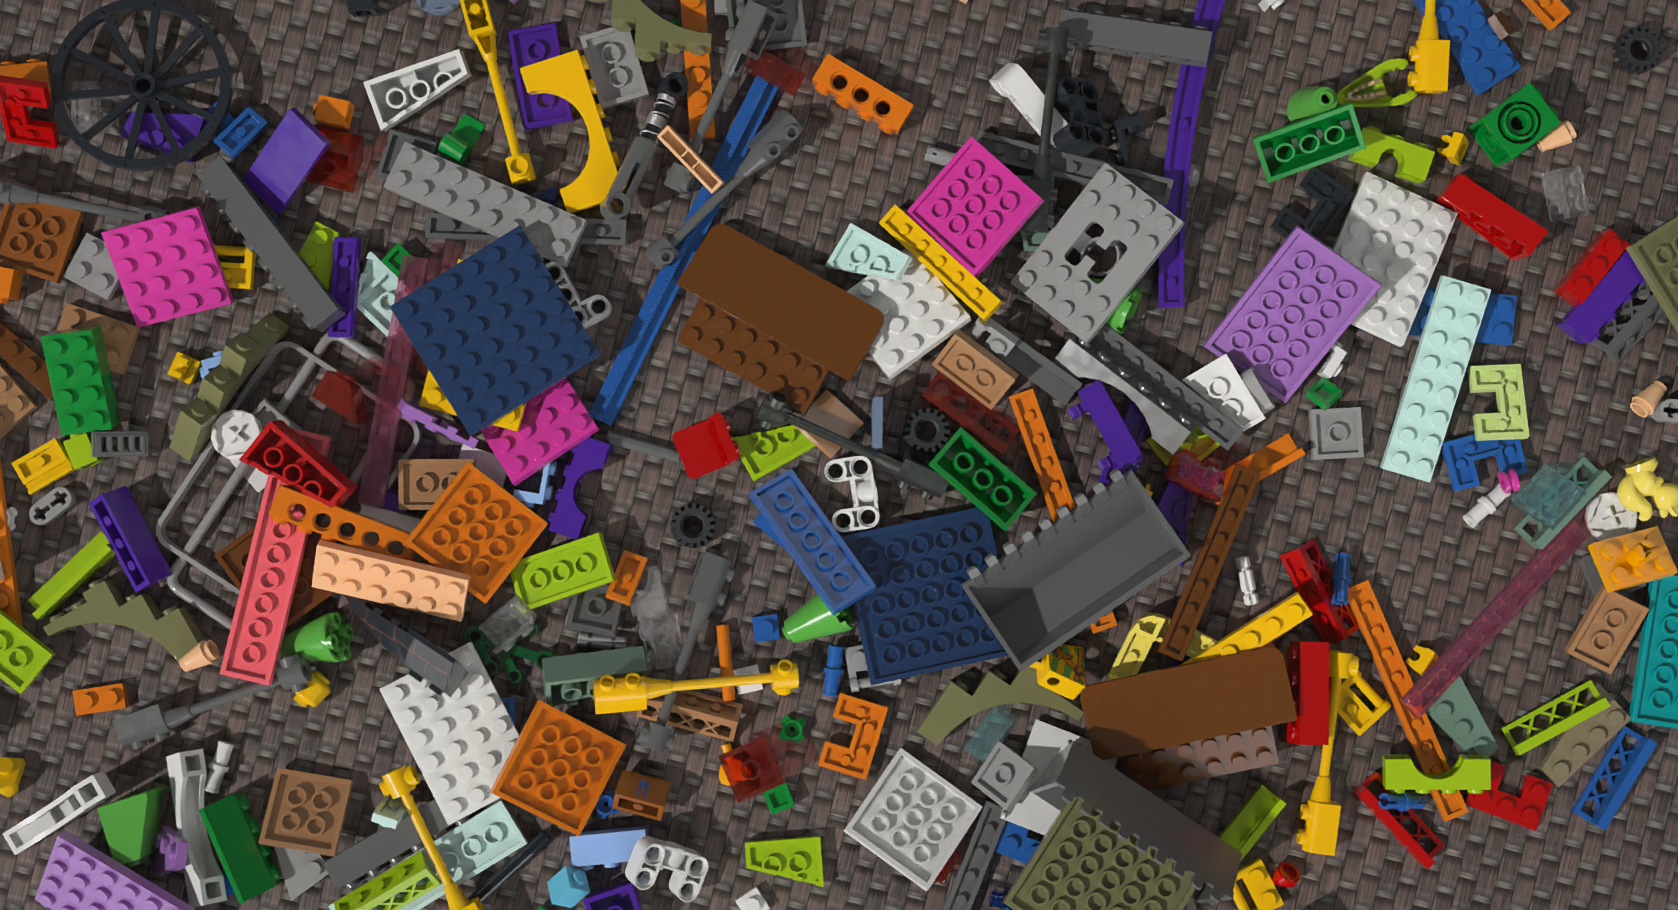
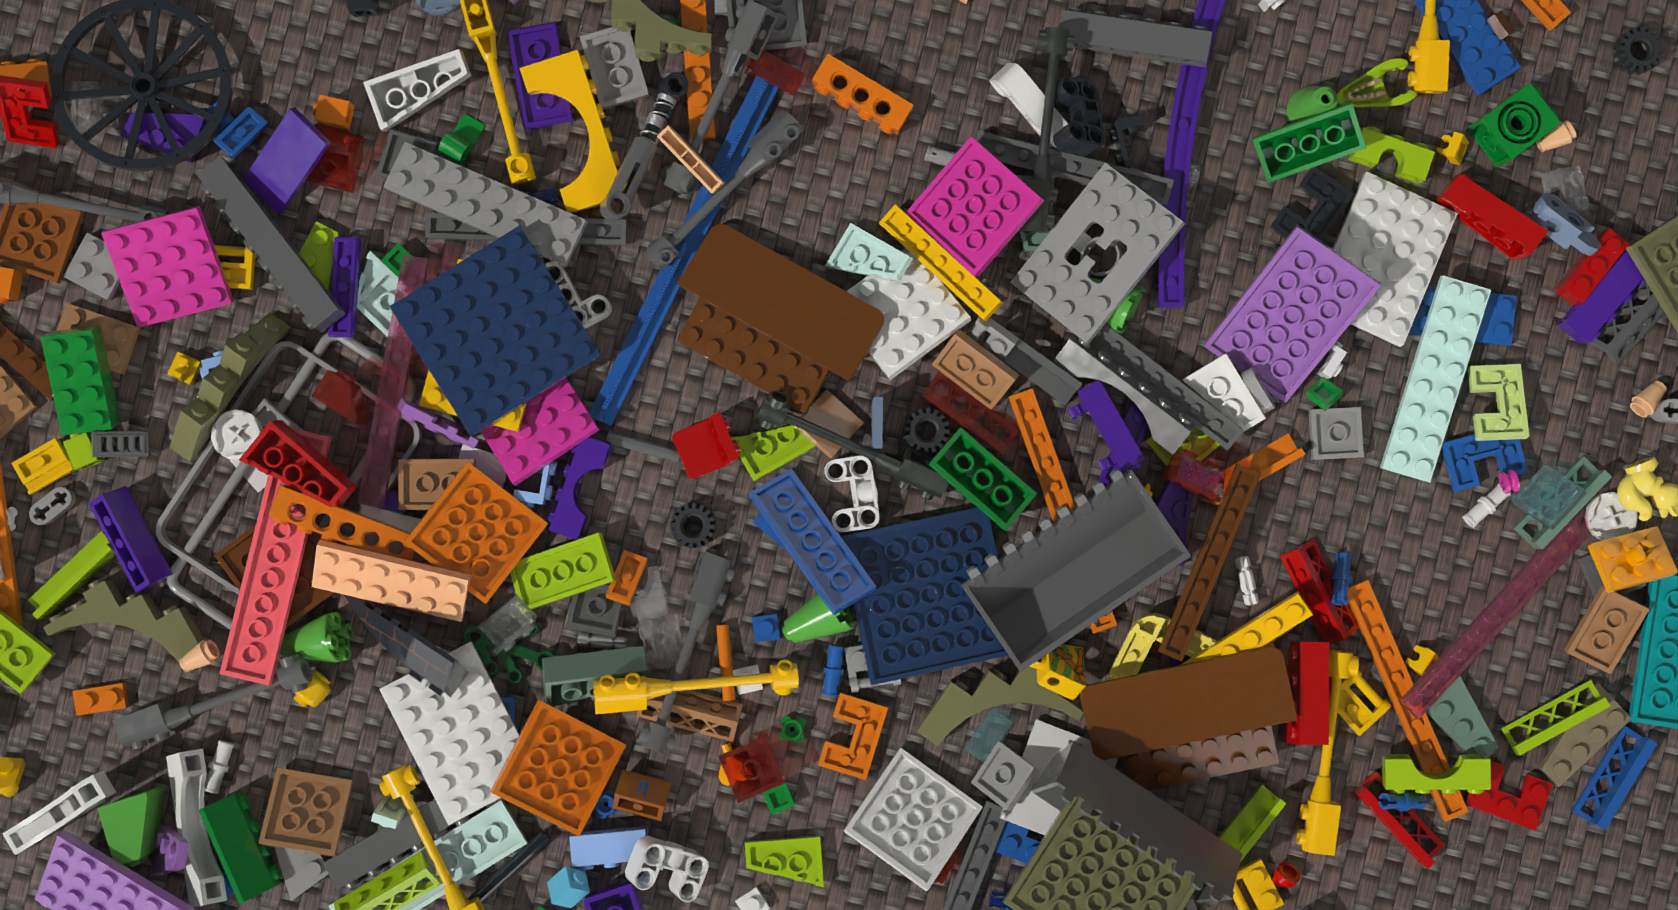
none -> sand blue piece [1532,193,1601,256]

